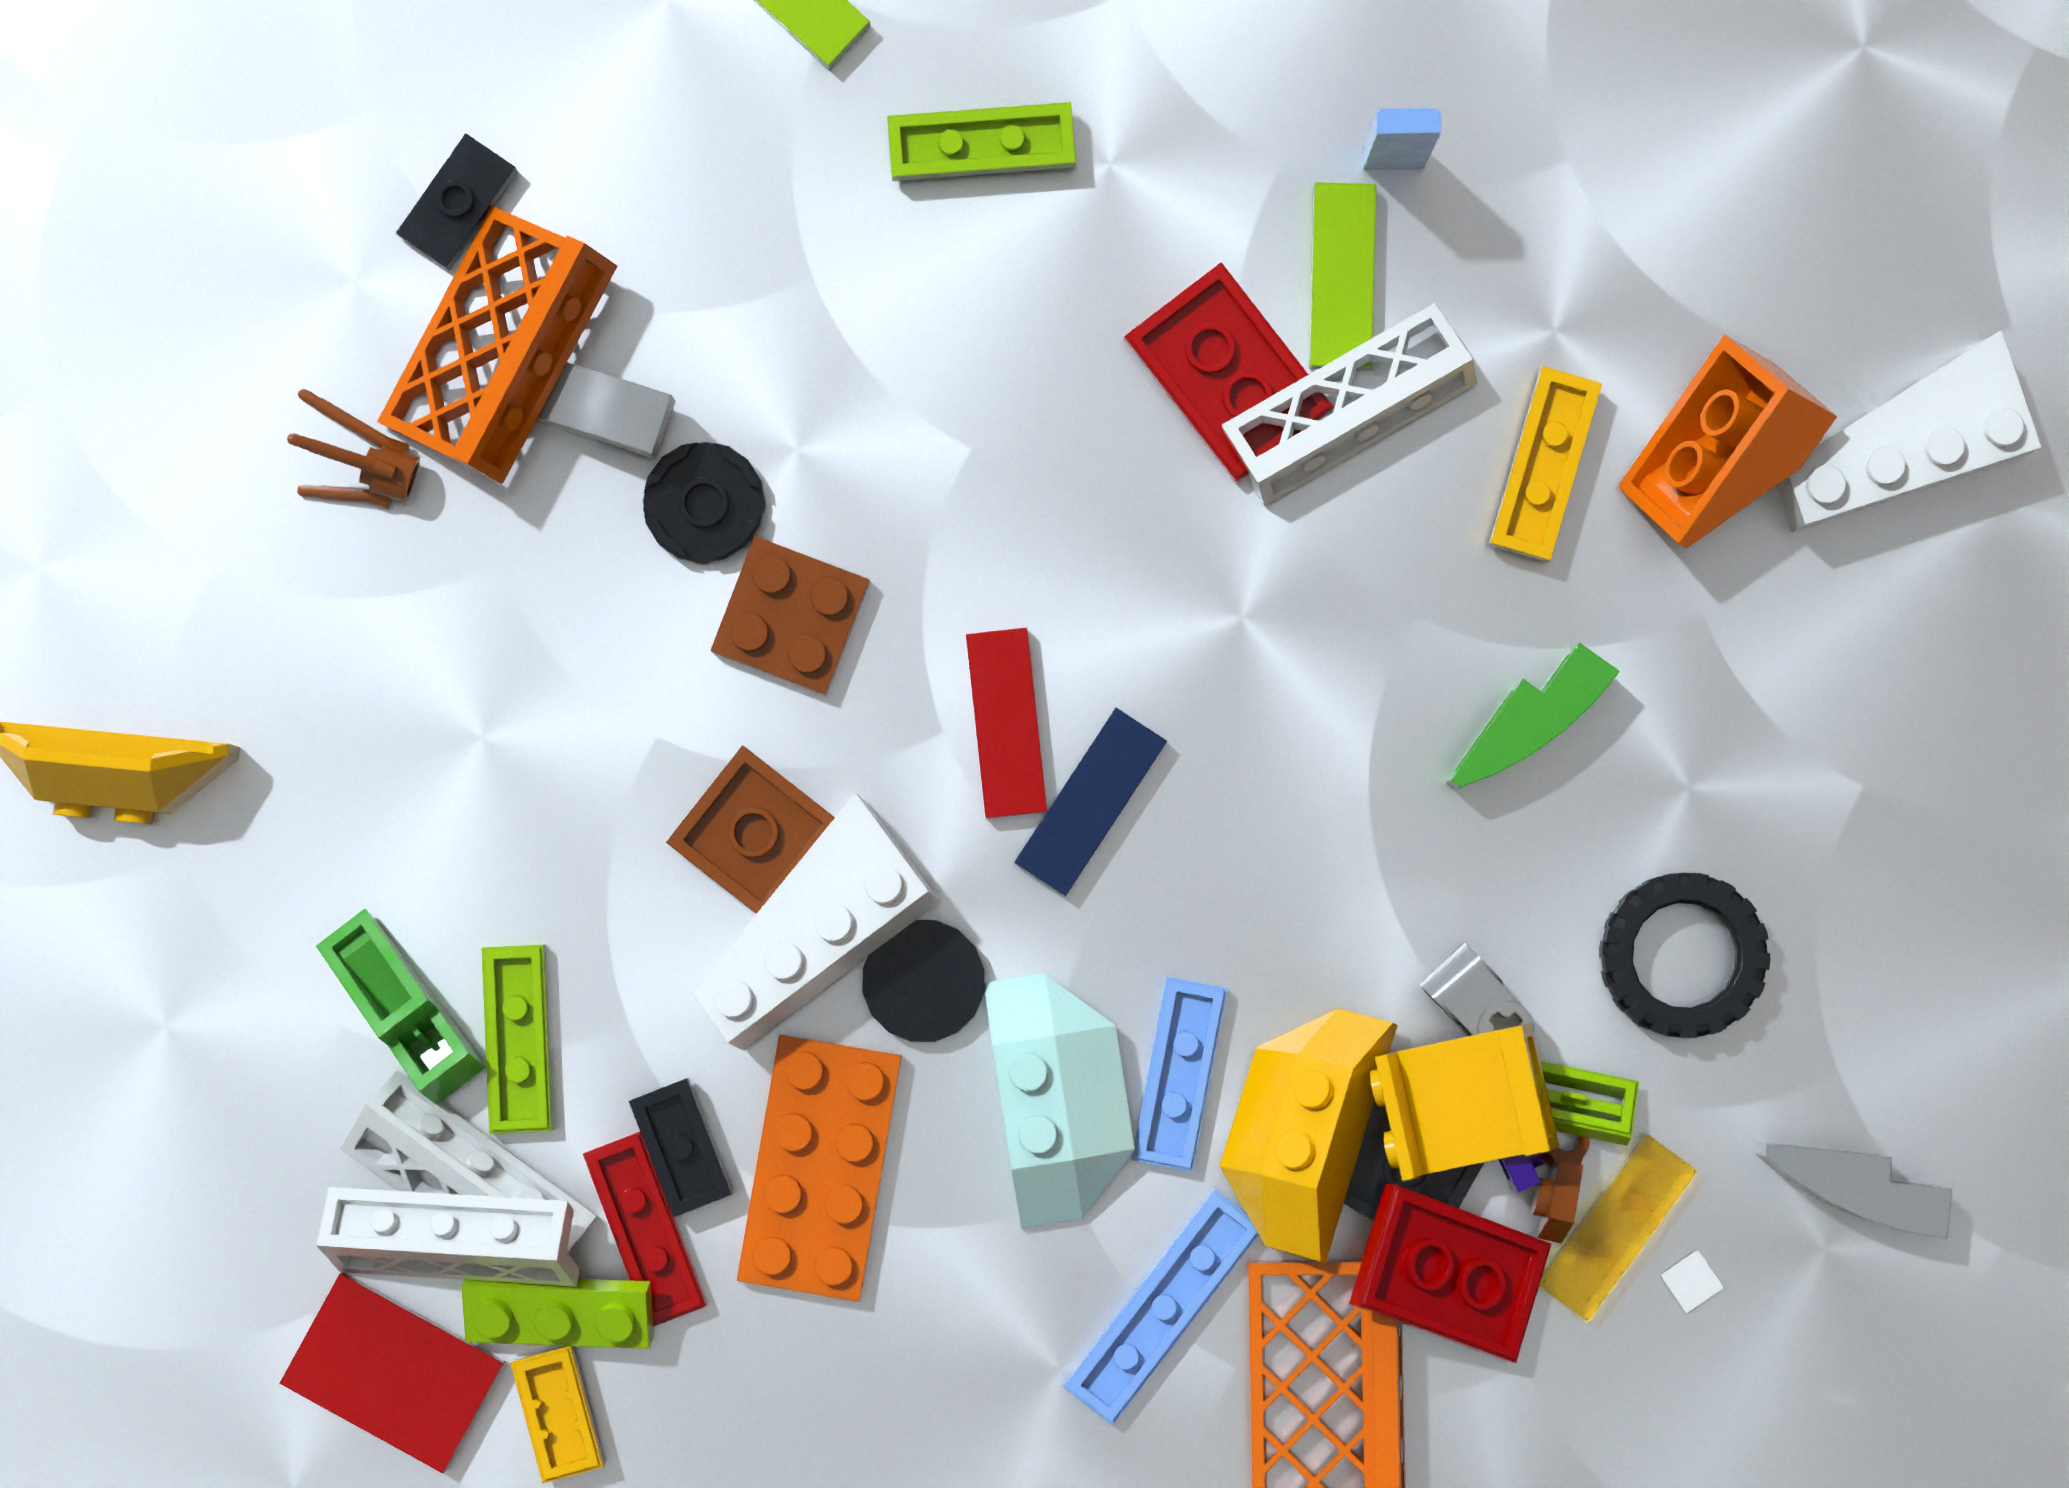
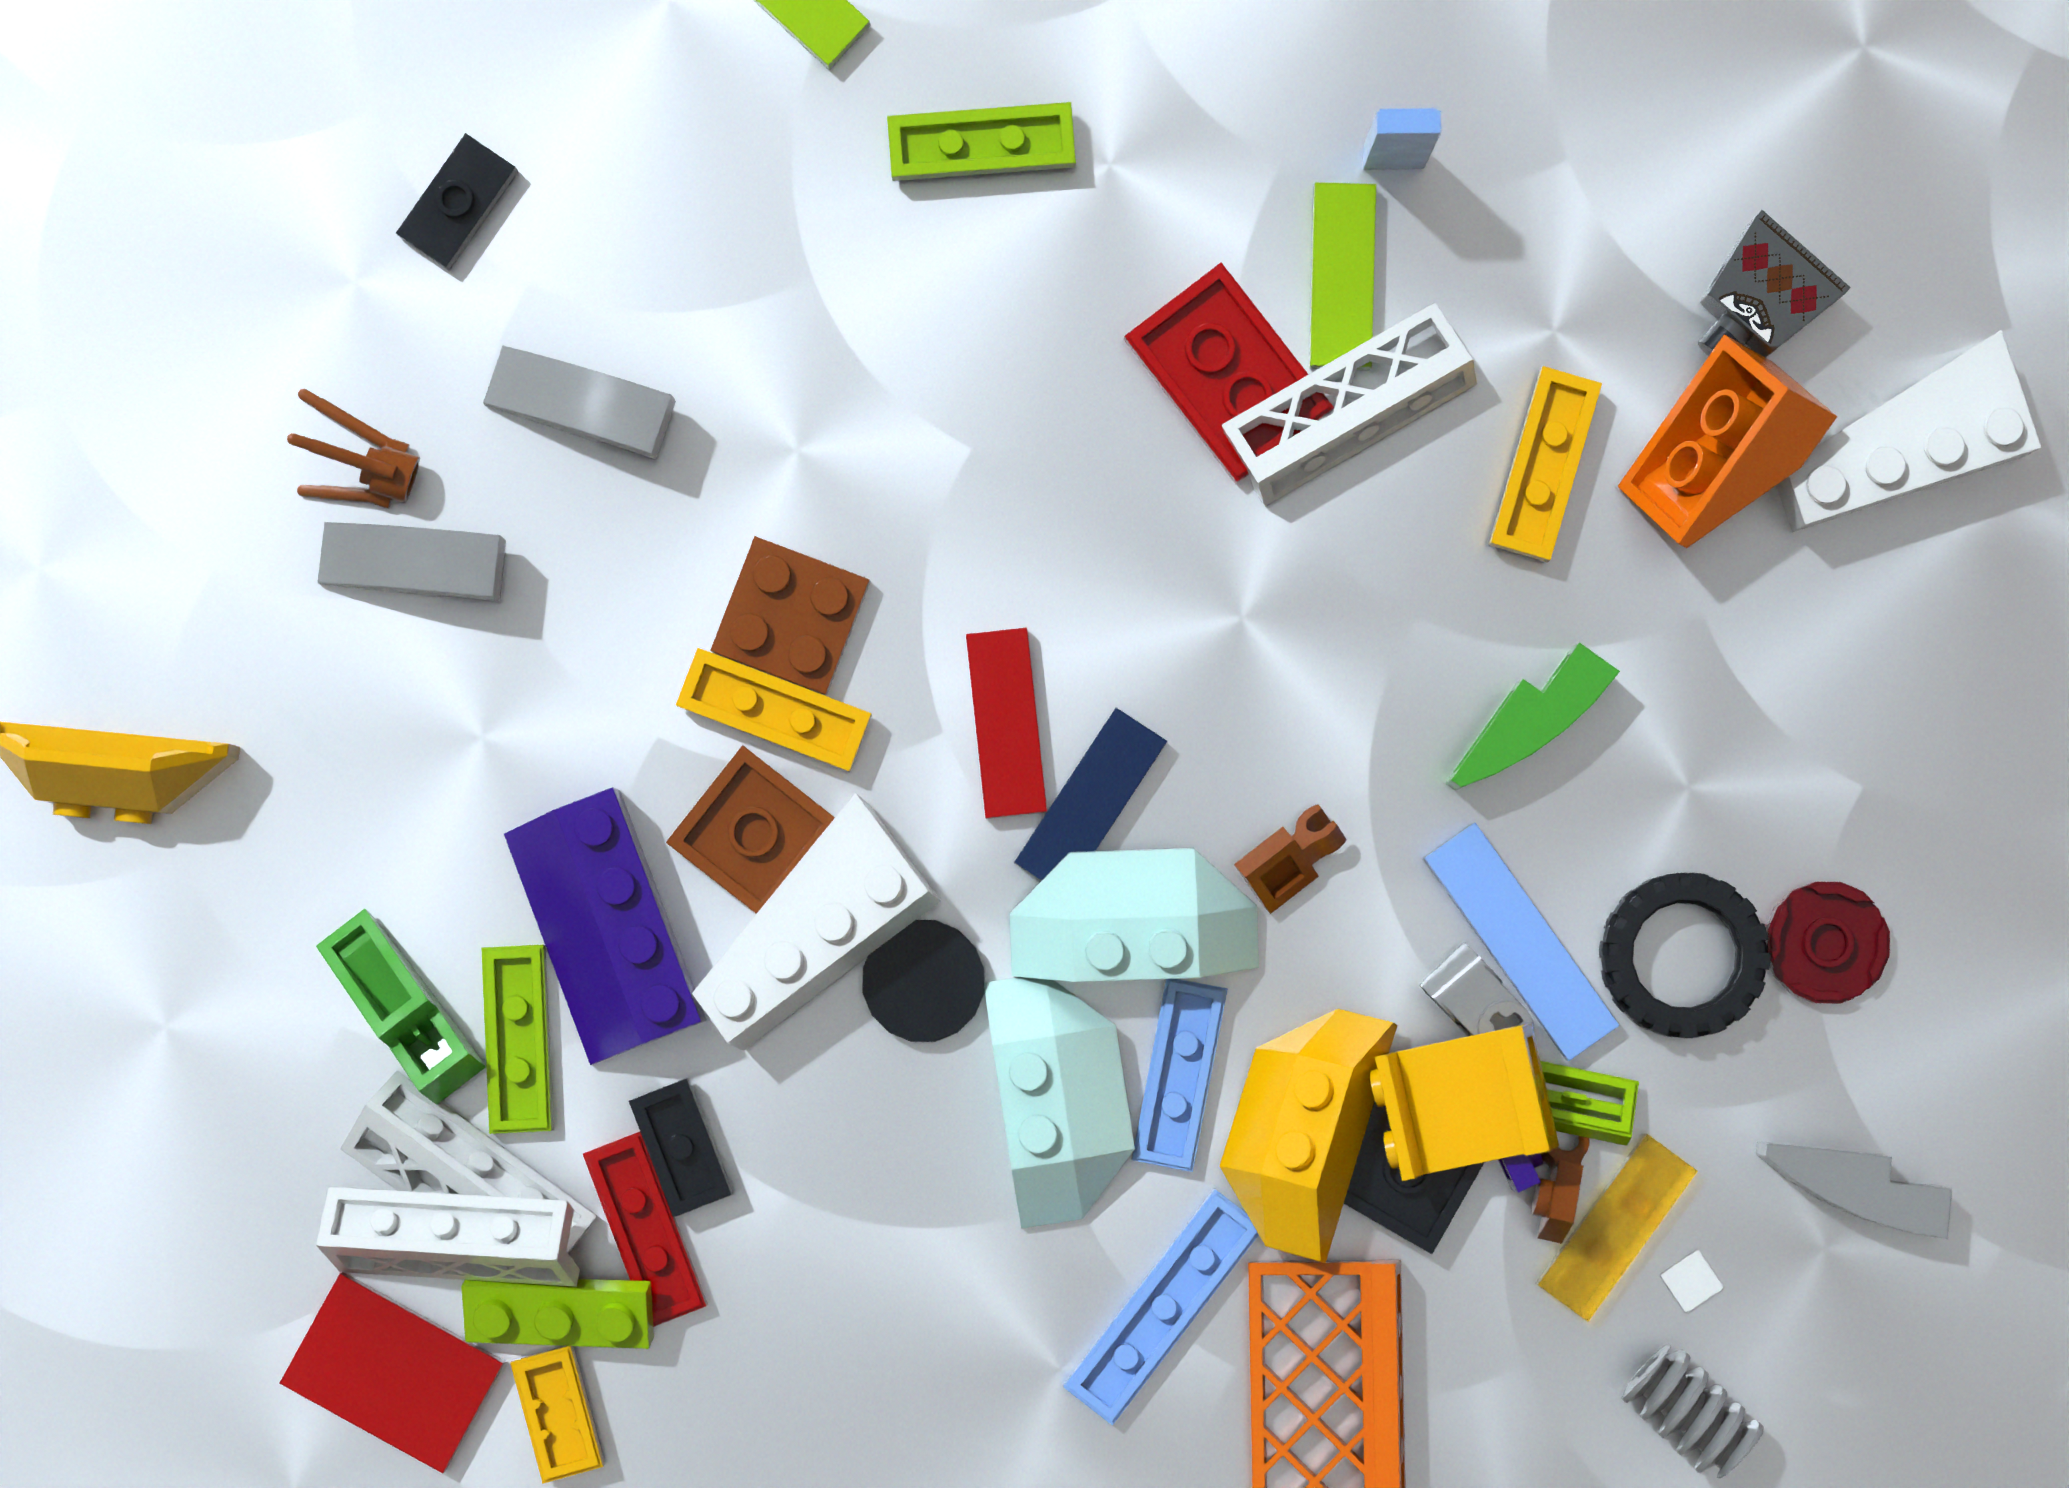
orange fence [377,205,618,484] -> none
black tile [643,442,766,566] -> none
orange plate [736,1034,902,1302] -> none
red tile [1349,1184,1551,1363] -> none
none -> light grey slope [317,522,506,601]
none -> dark purple slope [504,787,707,1065]
none -> yellow plate [676,648,872,772]
none -> light aqua wedge [1010,848,1259,982]
none -> dark orange plate [1234,804,1347,914]
none -> light blue tile [1423,822,1619,1061]
none -> light grey piece [1621,1343,1763,1479]
none -> dark grey torso [1698,210,1851,358]
none -> dark red tile [1765,882,1890,1004]

